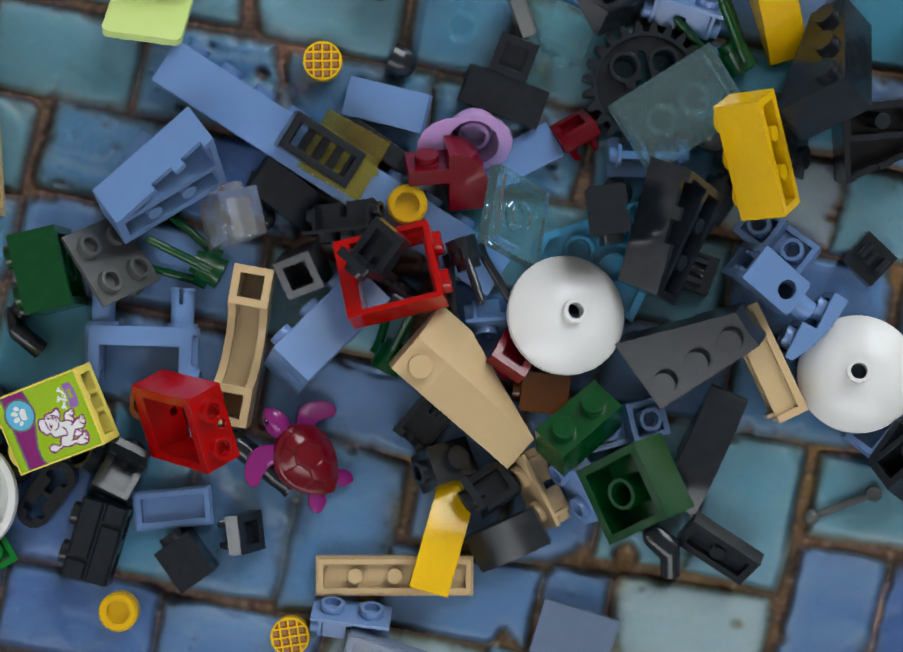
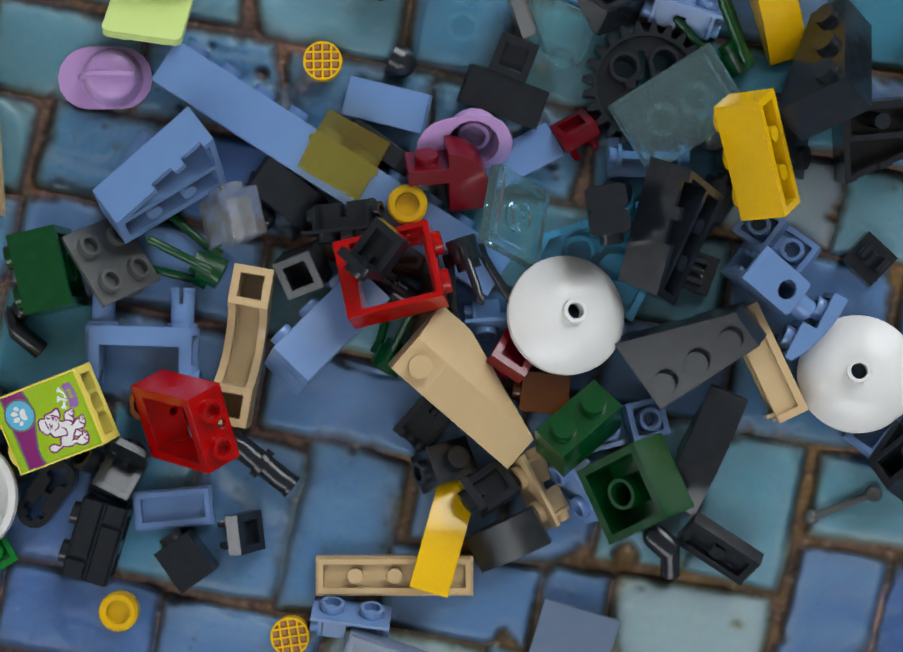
animal [244,400,353,513] -> none
black slope [274,110,366,189] -> none
none -> lavender piece [58,46,153,110]

